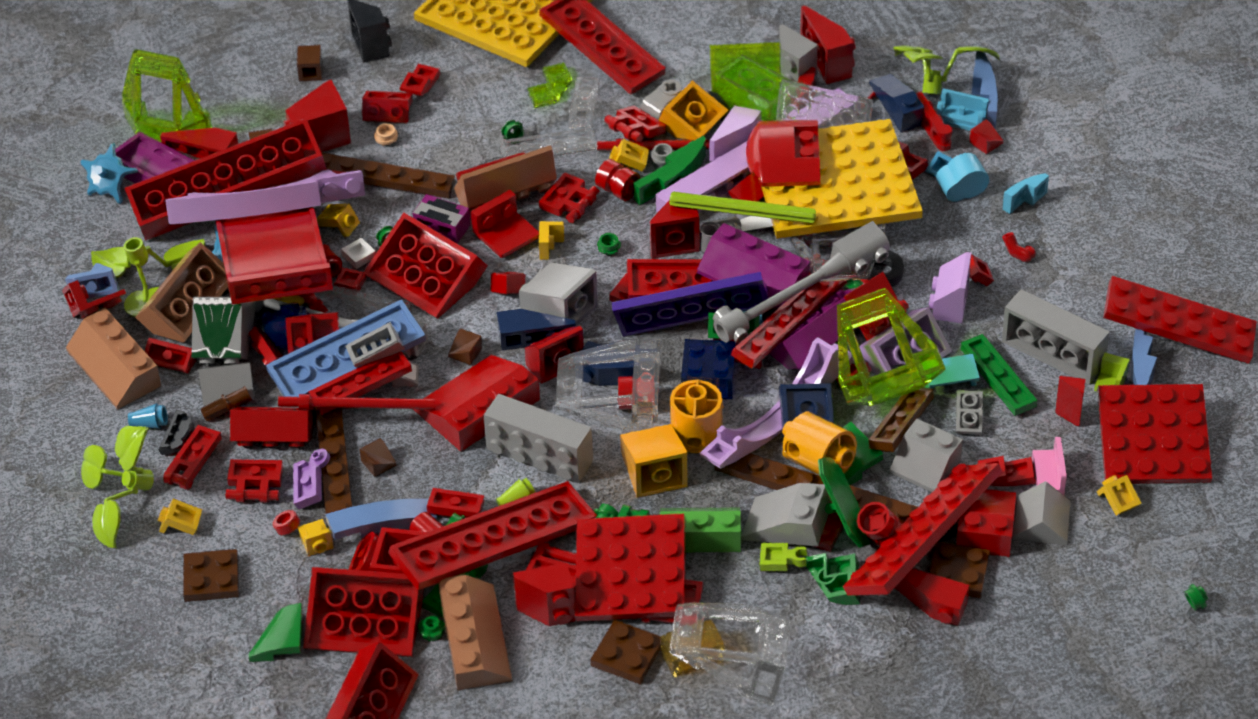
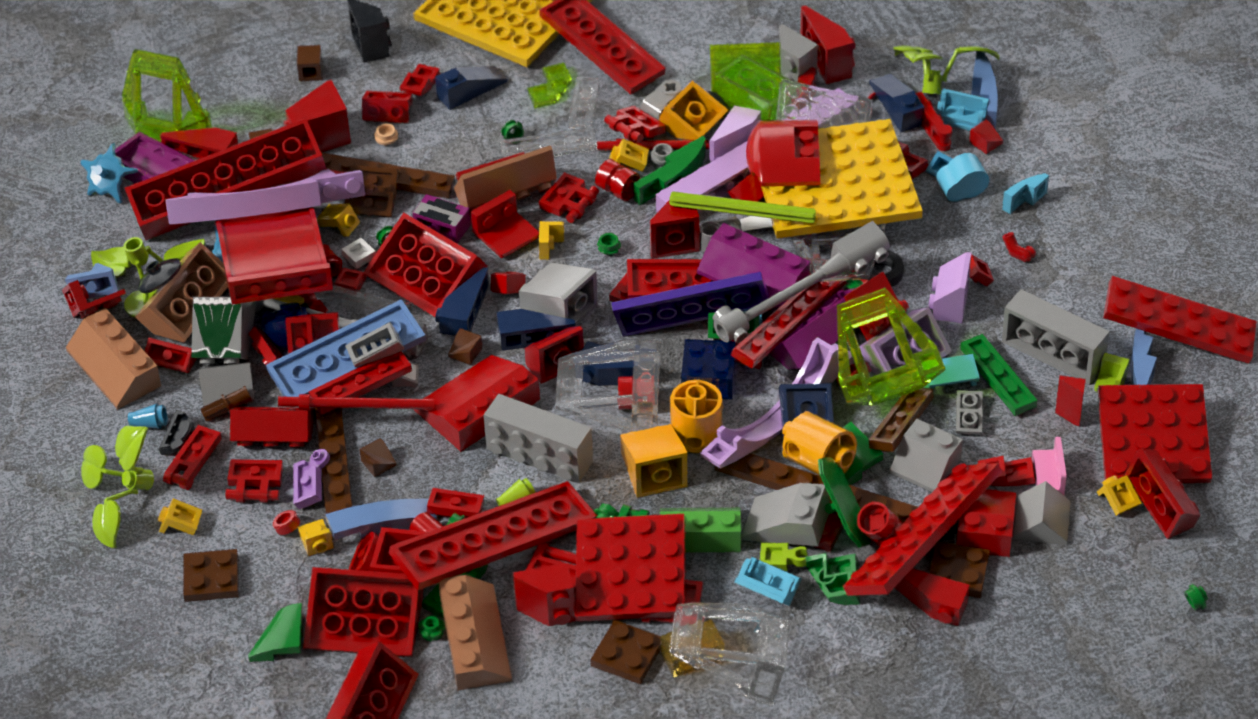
none -> black dish [138,258,181,293]
none -> reddish brown slope [344,165,399,217]
none -> dark blue slope [435,66,508,110]
none -> dark blue slope [435,267,489,336]
none -> medium azure hinge [735,557,801,606]
none -> red slope [1125,448,1201,540]

